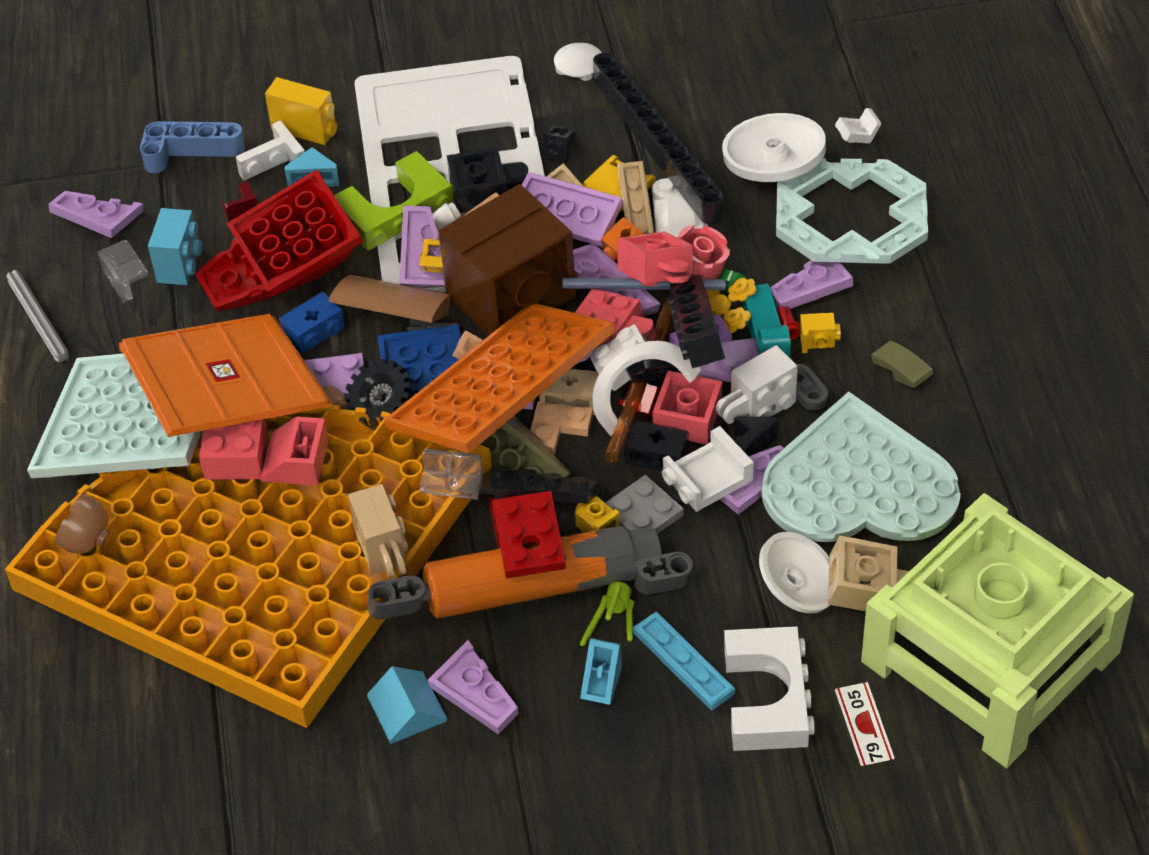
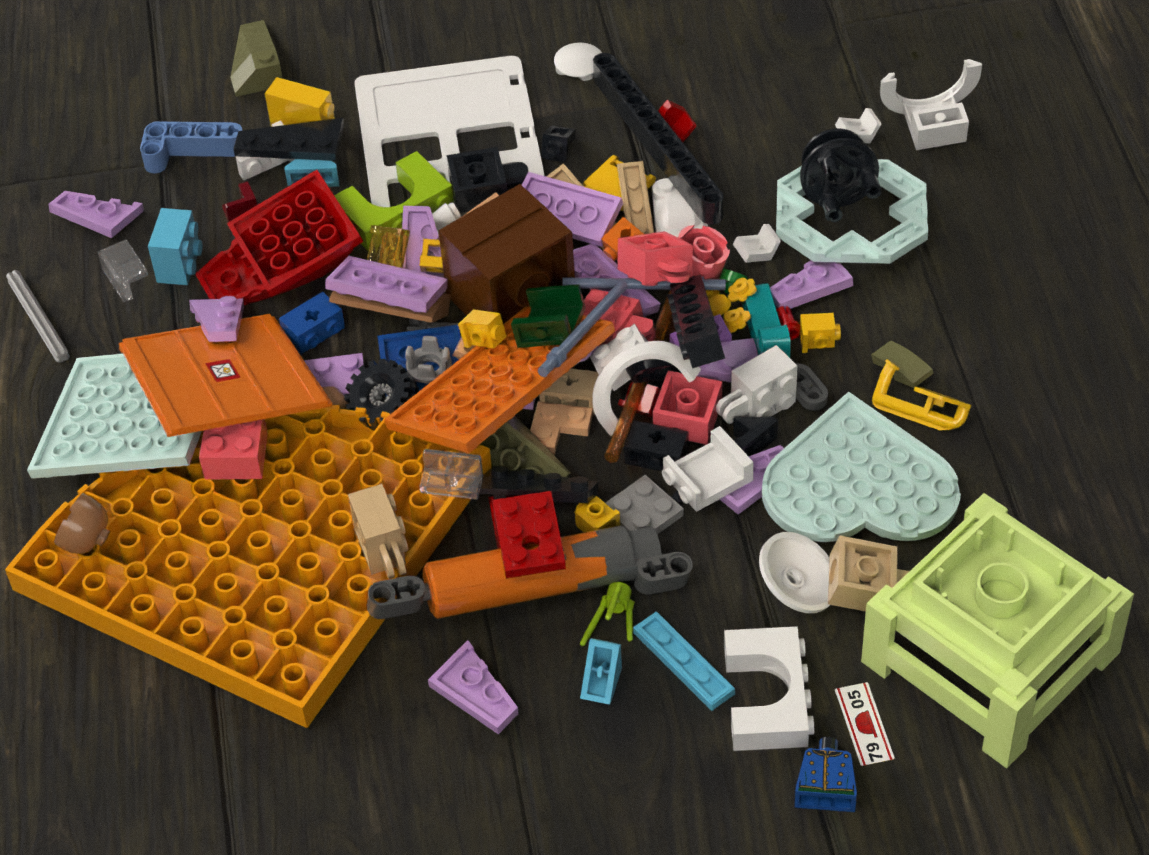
coral slope [260,417,329,485] -> none
medium azure slope [367,666,447,744] -> none
white dish [722,113,826,182] -> none
none -> lavender wing [189,296,244,342]
none -> olive wedge [230,20,283,97]
none -> black wing [234,118,344,161]
none -> lavender plate [326,256,448,313]
none -> clear yellow plate [367,225,410,268]
none -> light grey piece [405,336,452,383]
none -> yellow brick [458,309,507,348]
none -> dark green panel [511,284,586,348]
none -> sand blue bar [538,280,628,377]
none -> red panel [658,100,696,142]
none -> white bracket [733,224,781,263]
none -> blue torso [794,737,857,812]
none -> black piece [800,128,881,222]
none -> yellow piece [872,359,972,430]
none -> white piece [880,59,982,150]

